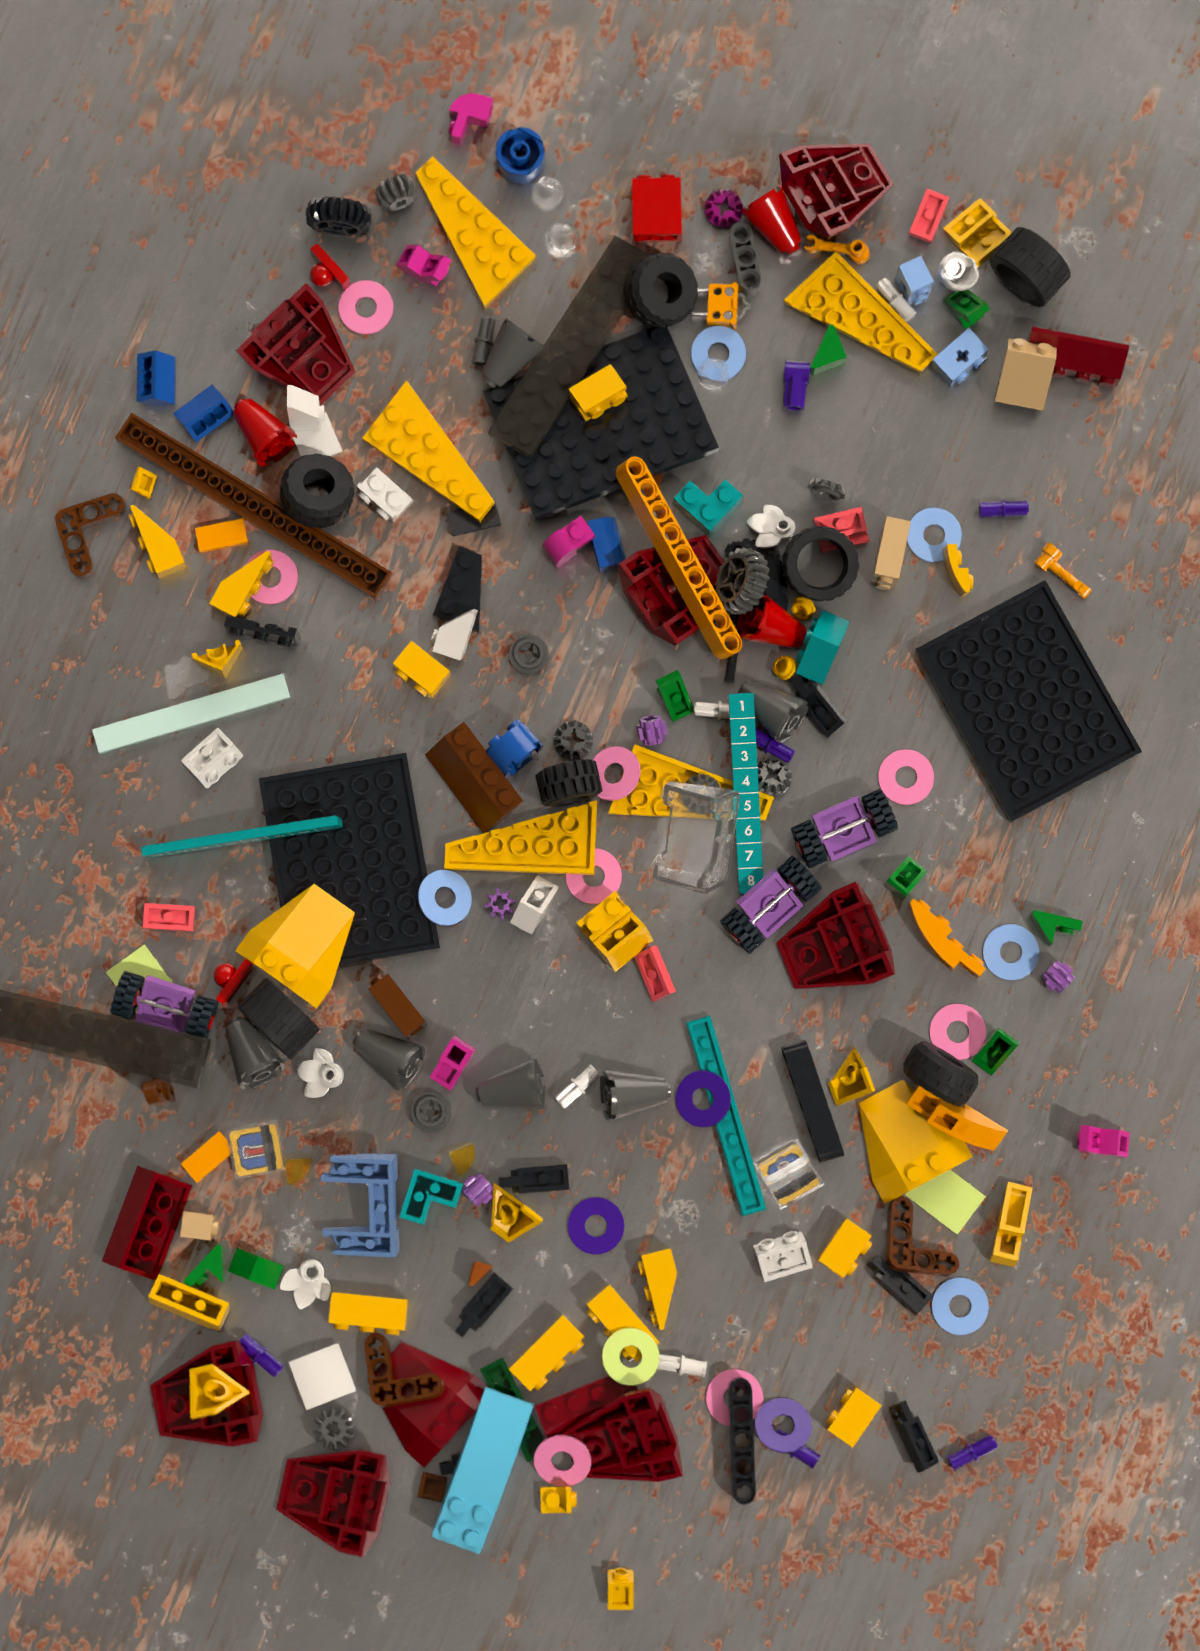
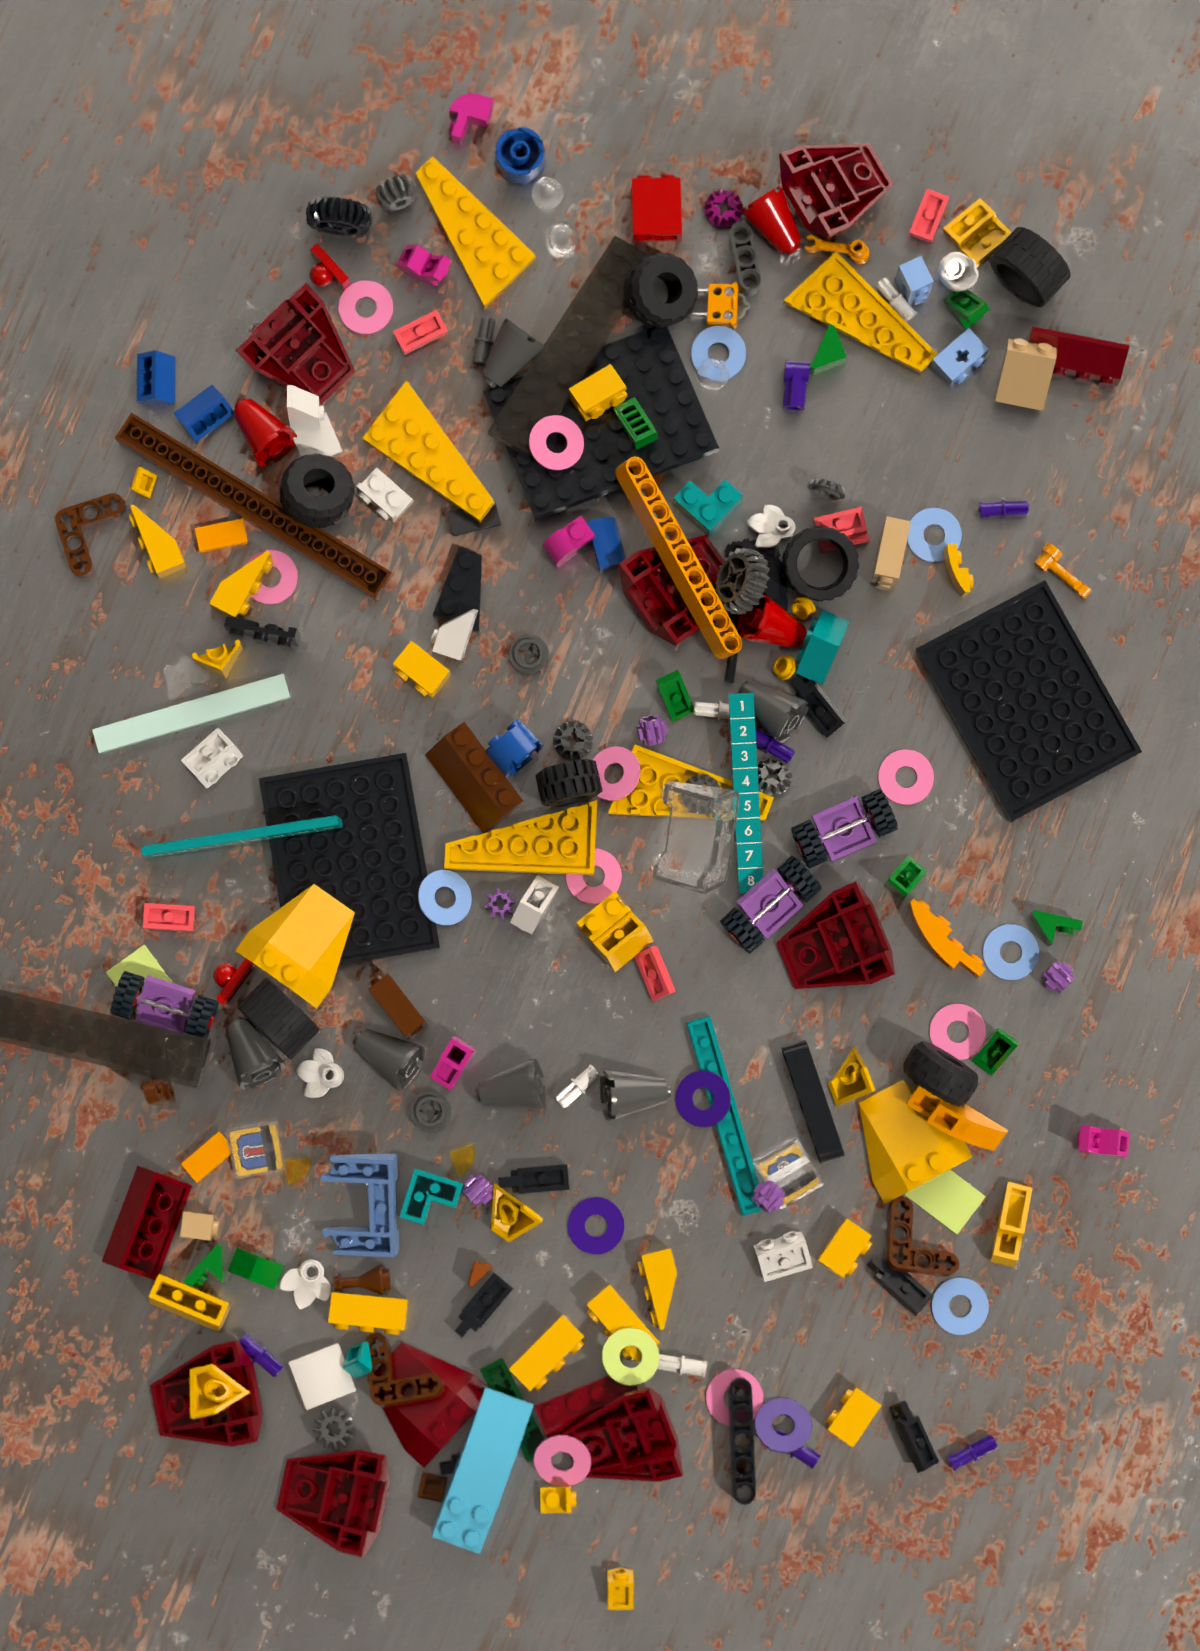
none -> reddish brown piece [333,1264,391,1295]
none -> teal slope [342,1341,372,1378]
none -> coral plate [393,310,448,355]
none -> bright pink gear [529,415,584,470]
none -> green slope [613,397,658,450]
none -> medium lavender gear [752,1179,785,1214]

